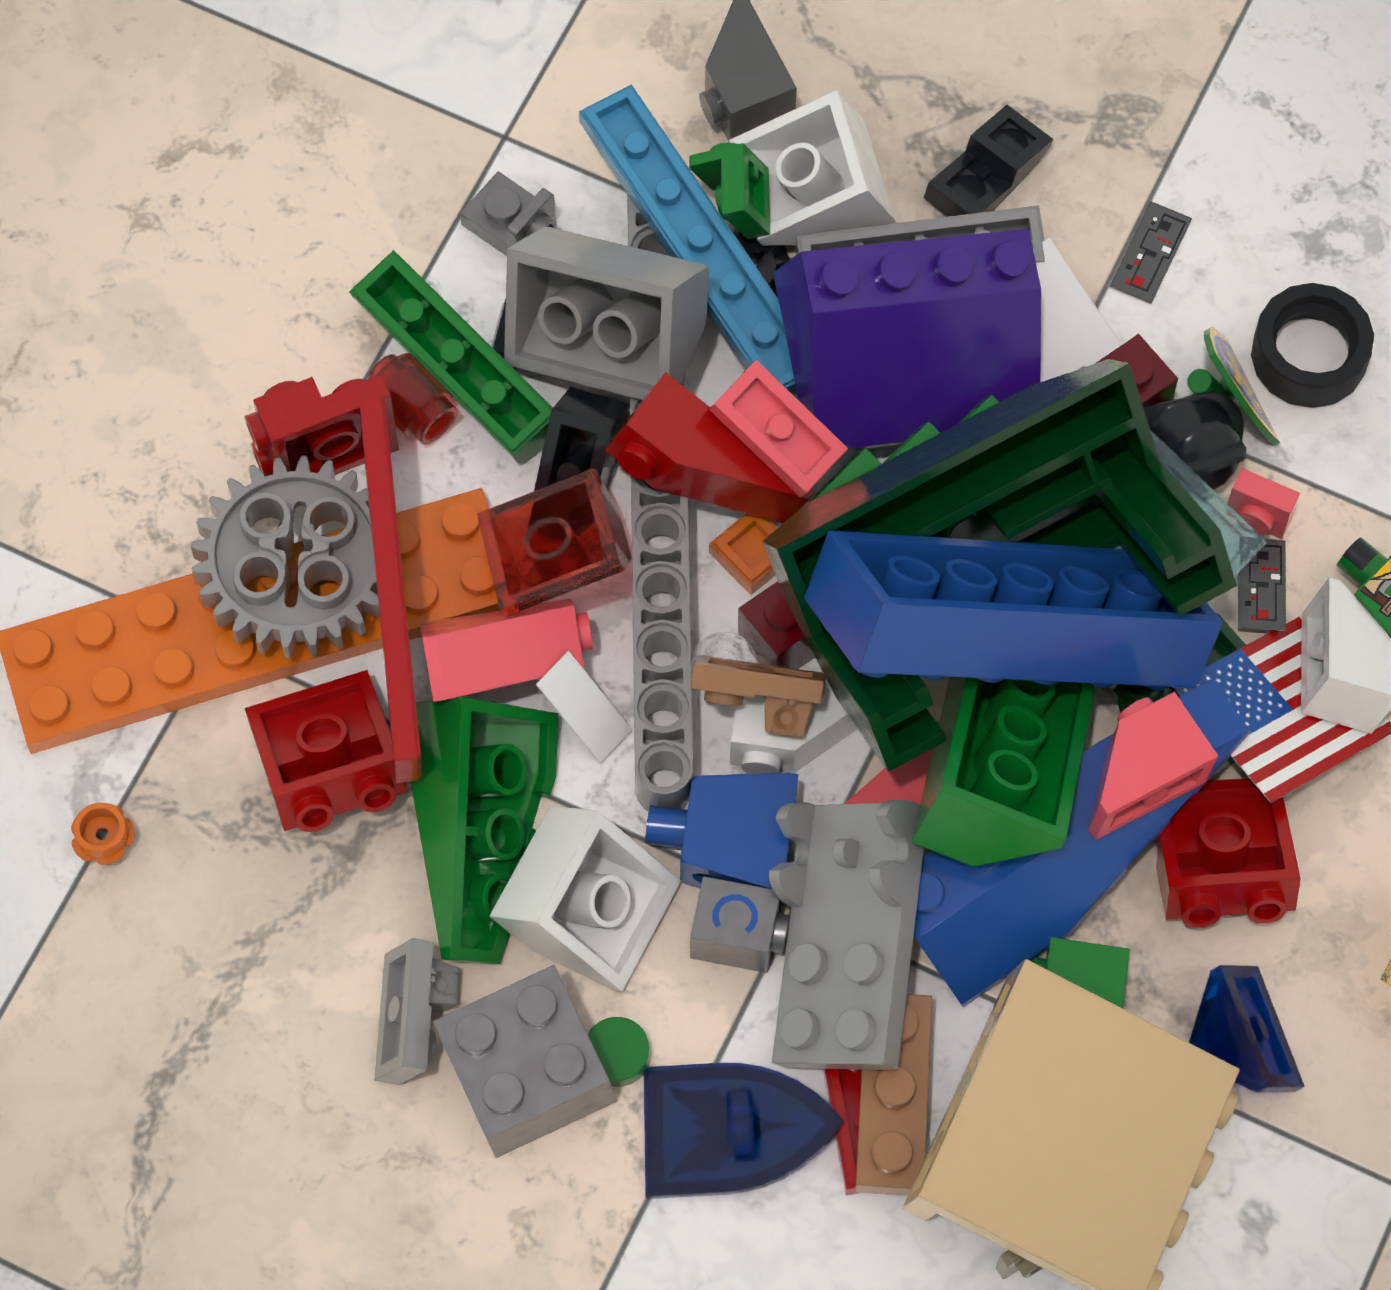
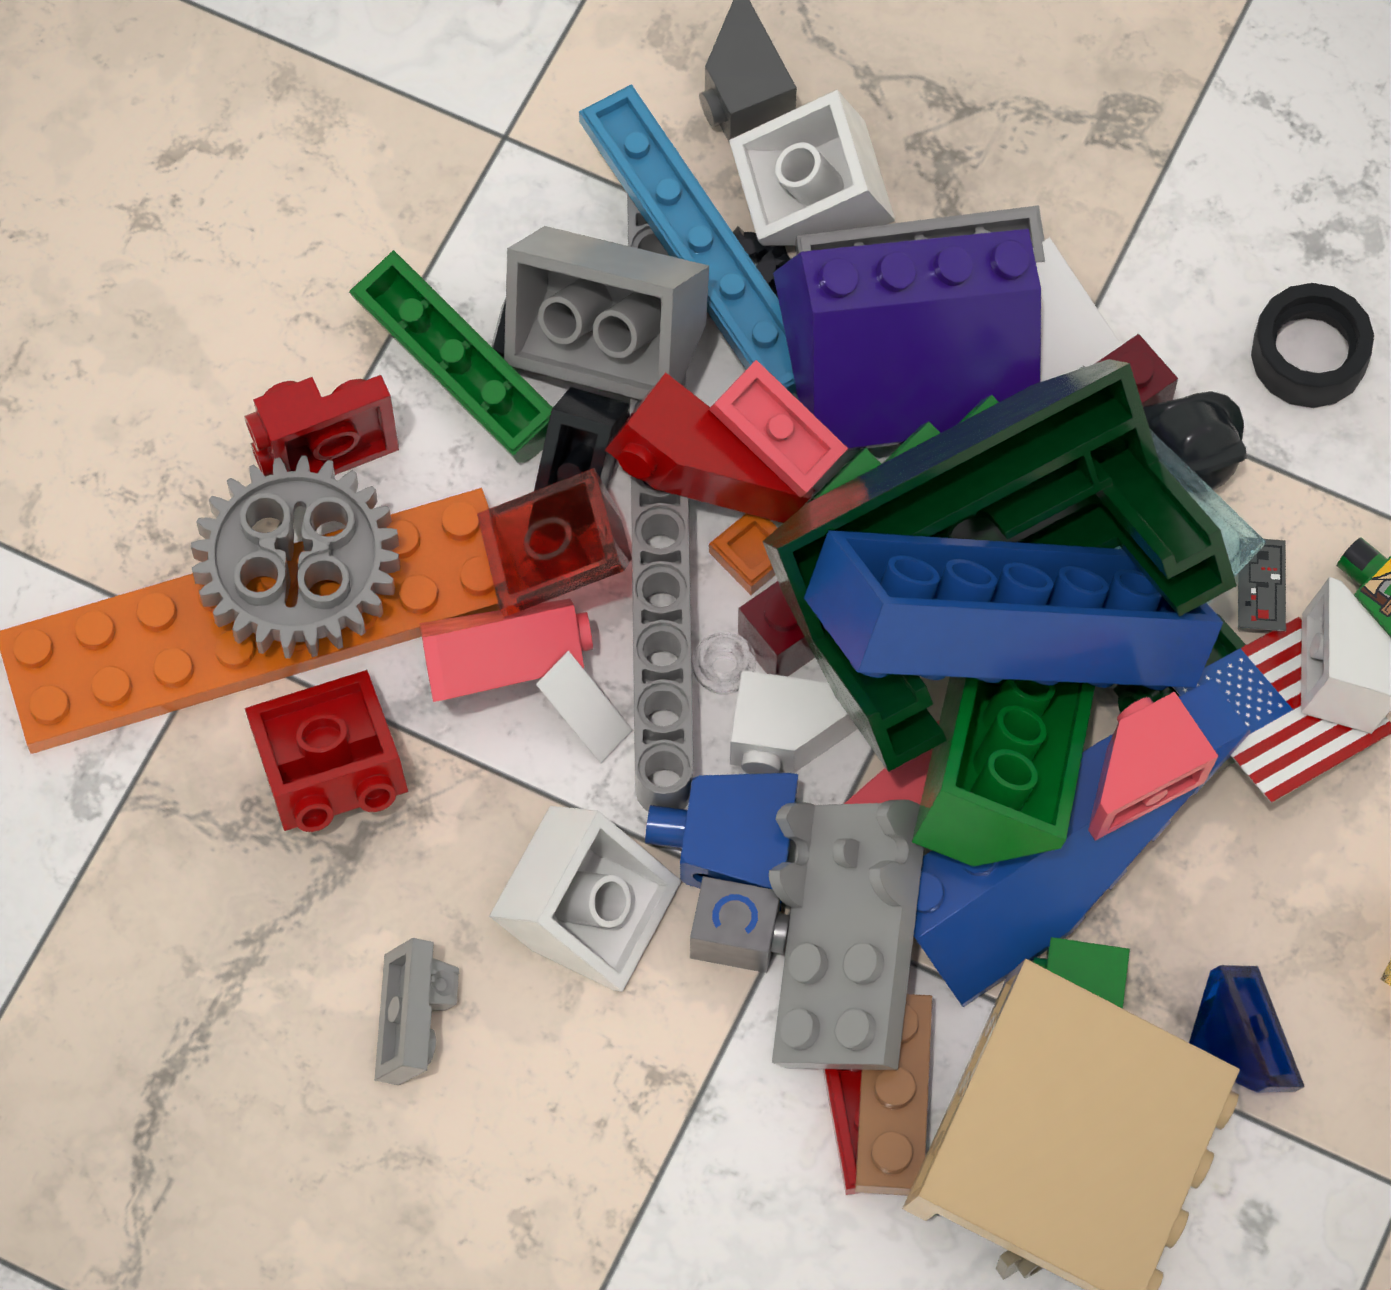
orange plate [71,803,135,865] -> none
red tile [359,397,422,783] -> none
clear red brick [368,353,458,445] -> none
green wedge [410,697,559,965] -> none
flat silver brick [433,964,617,1158] -> none
flat silver bracket [460,171,557,256] -> none
green tile [588,1017,651,1087] -> none
clear blue shield [644,1063,844,1199] -> none
green bracket [689,143,770,239] -> none
medium nougat hinge [690,655,826,738] -> none
black slope [923,104,1053,217] -> none
dark grey sticker [1109,201,1192,304] -> none
red plate [1156,778,1301,928] -> none
shield [1187,327,1280,446] -> none
coral plate [1224,468,1300,539] -> none

